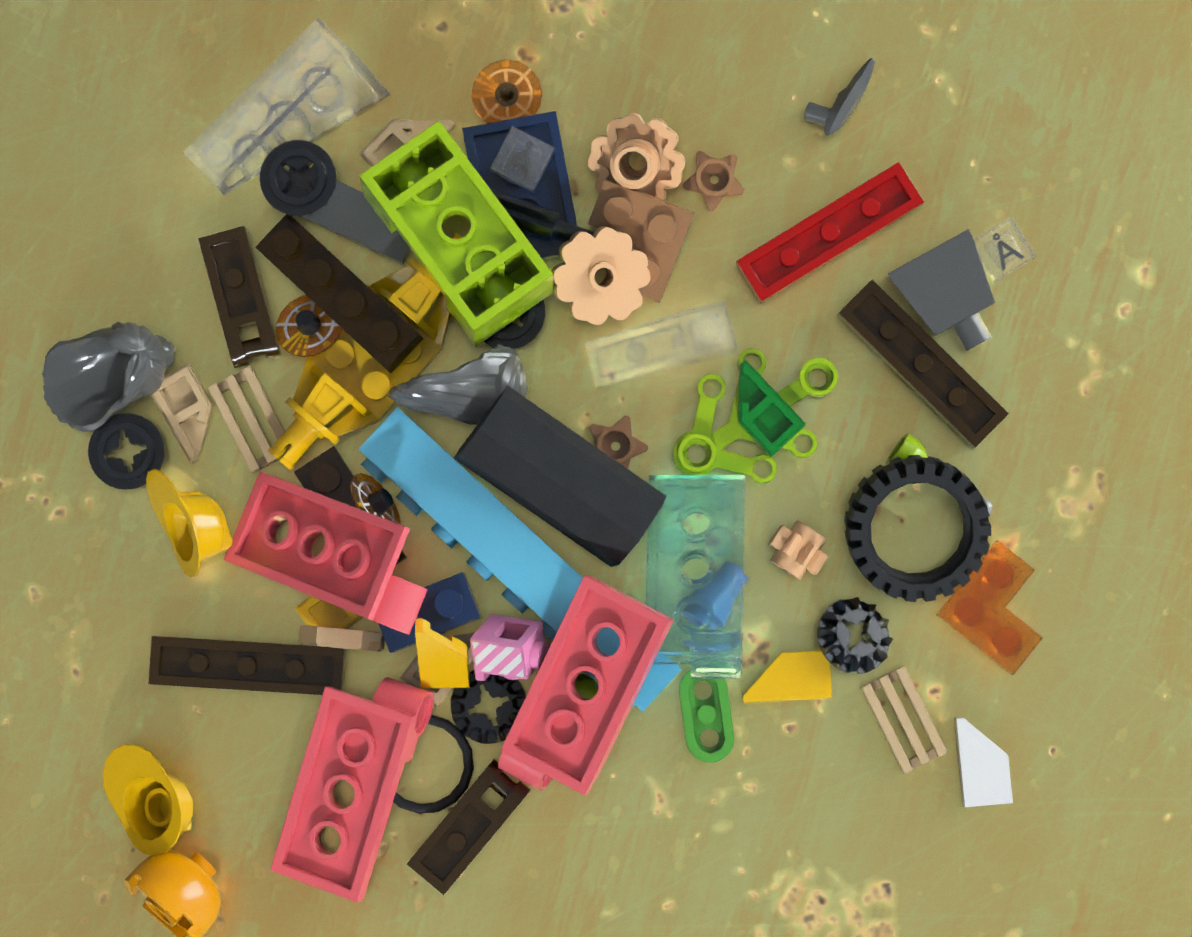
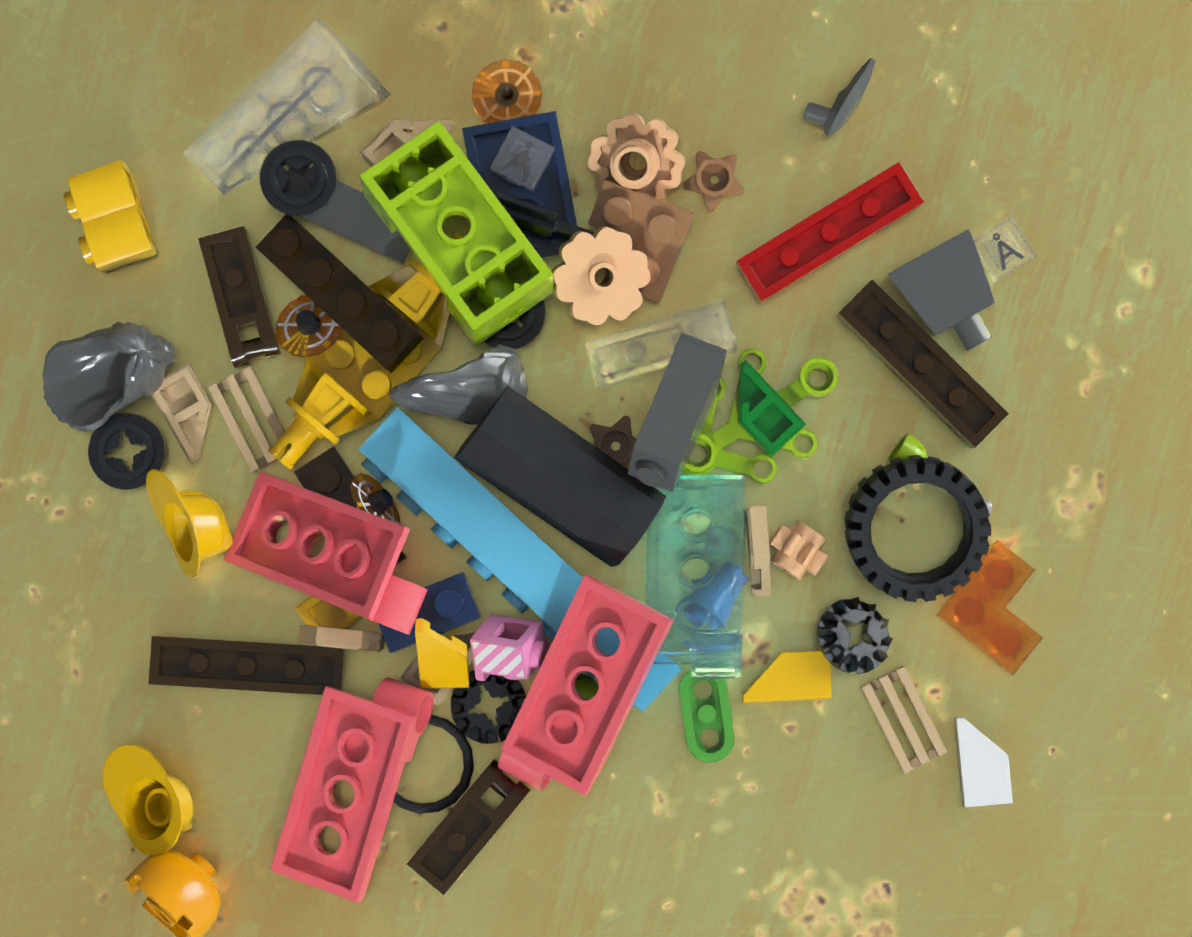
none -> yellow brick [64,160,157,273]
none -> dark grey slope [628,333,727,492]
none -> tan tile [745,505,771,597]

